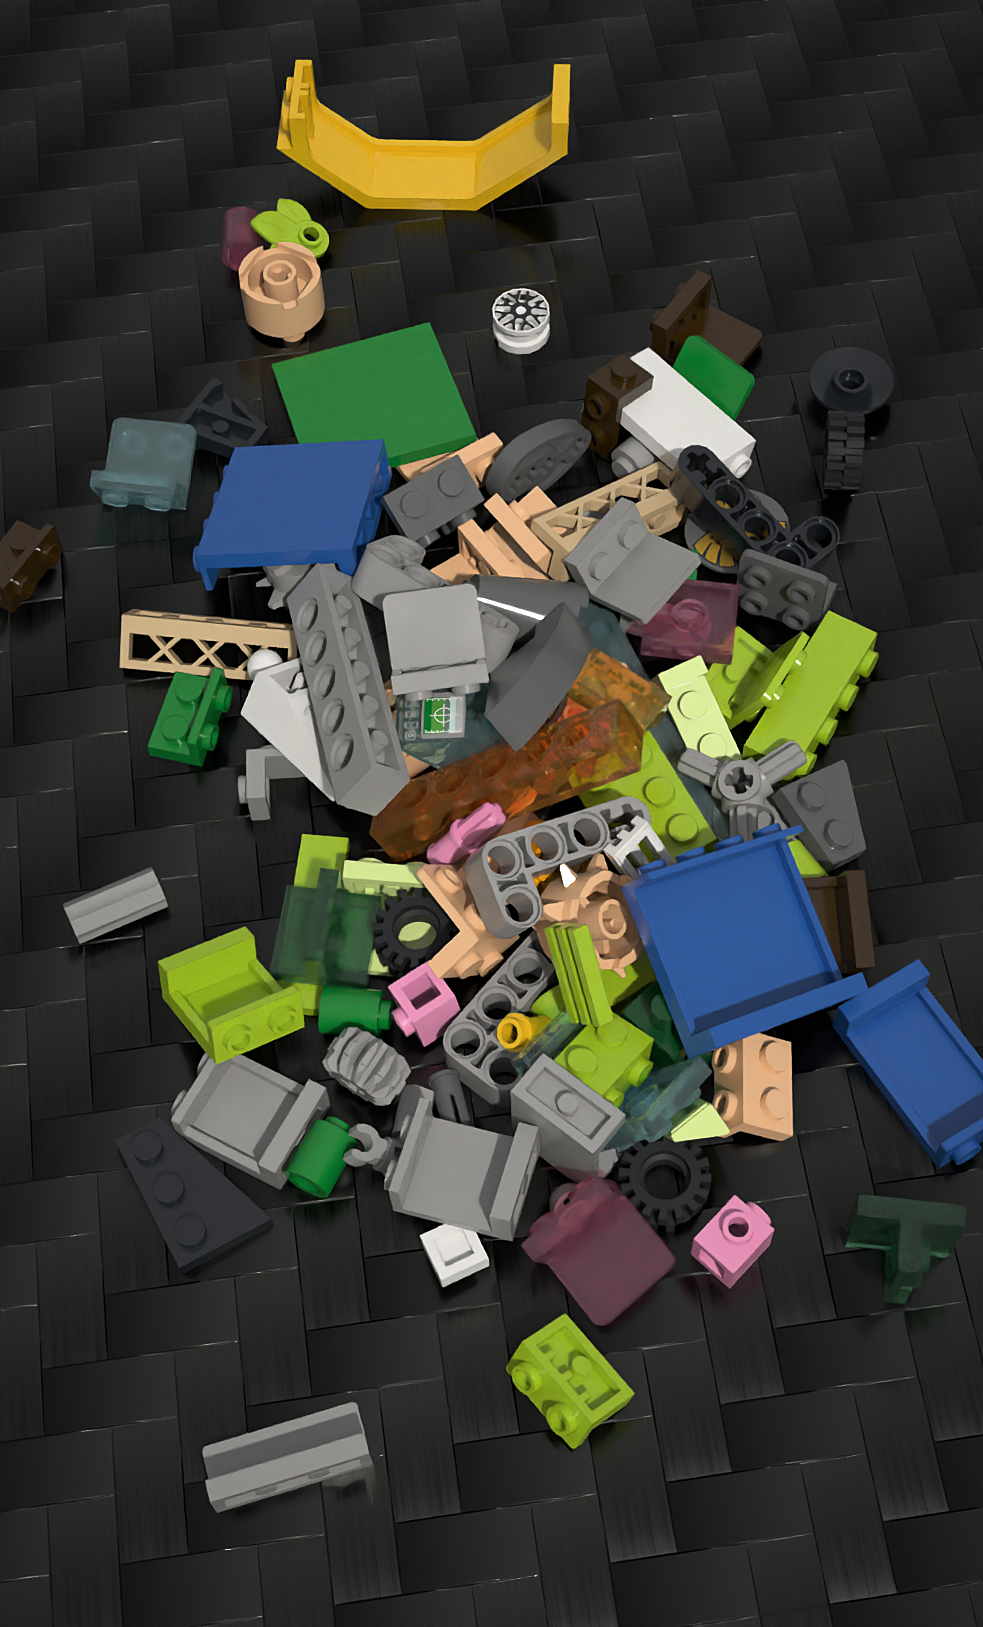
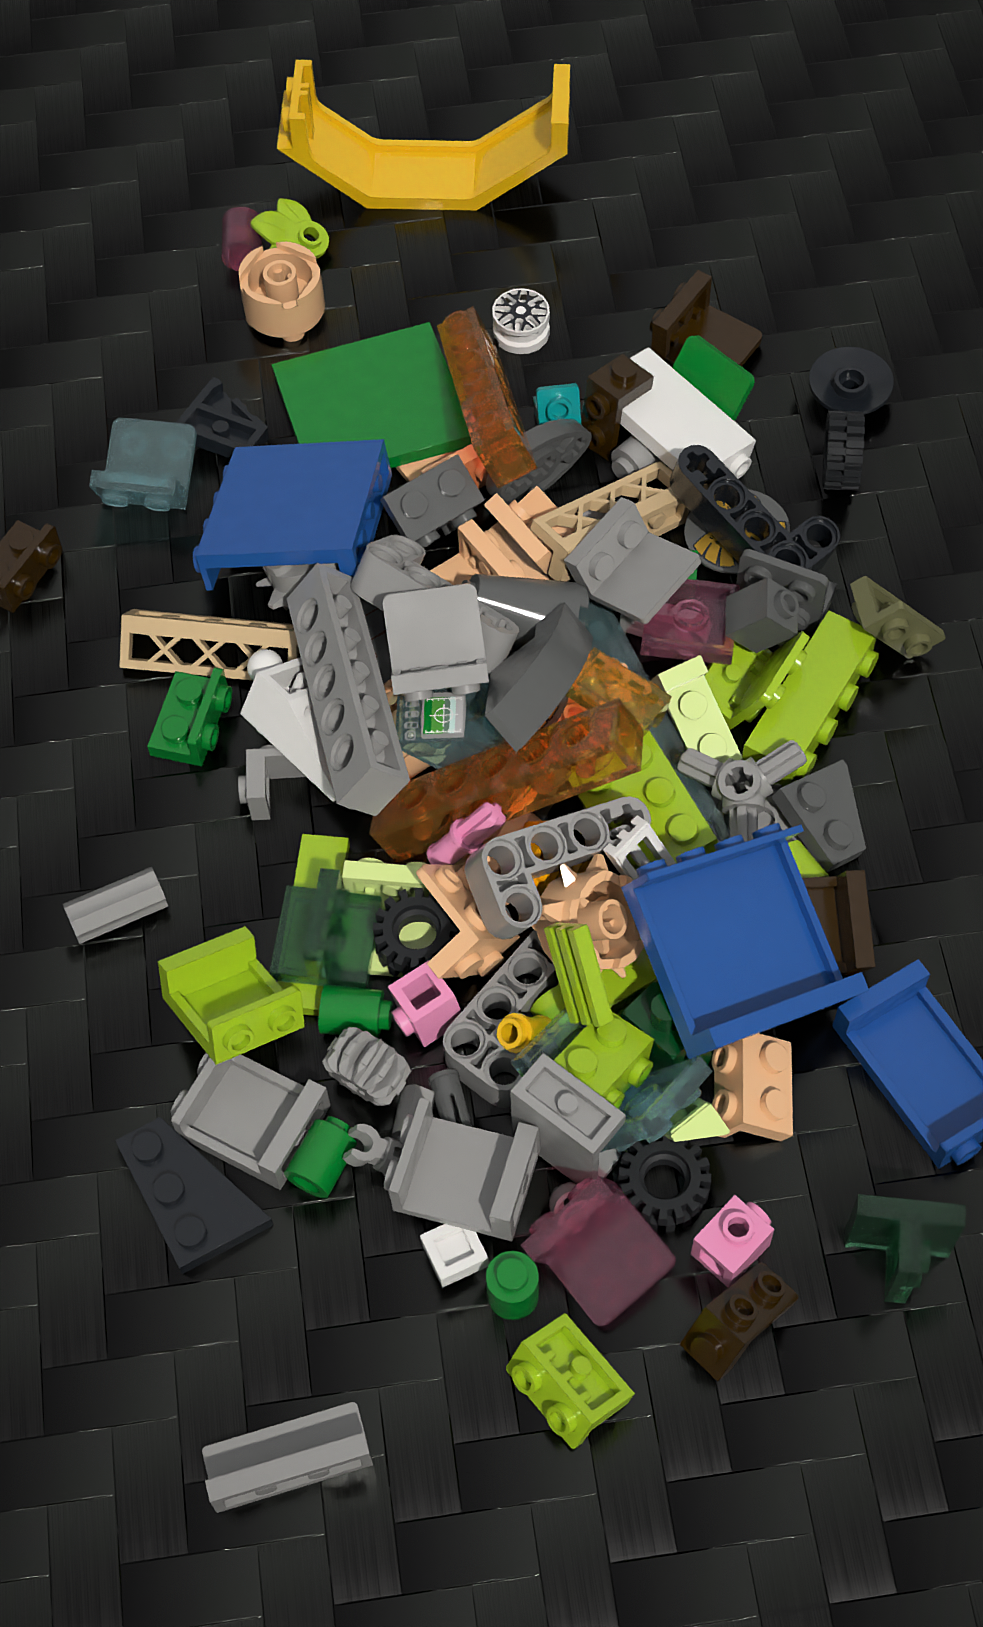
none -> clear orange brick [437,306,537,489]
none -> green brick [486,1251,539,1320]
none -> teal bracket [533,383,581,425]
none -> dark brown bracket [679,1262,799,1381]
none -> dark grey brick [725,577,805,653]
none -> olive bracket [850,576,945,659]

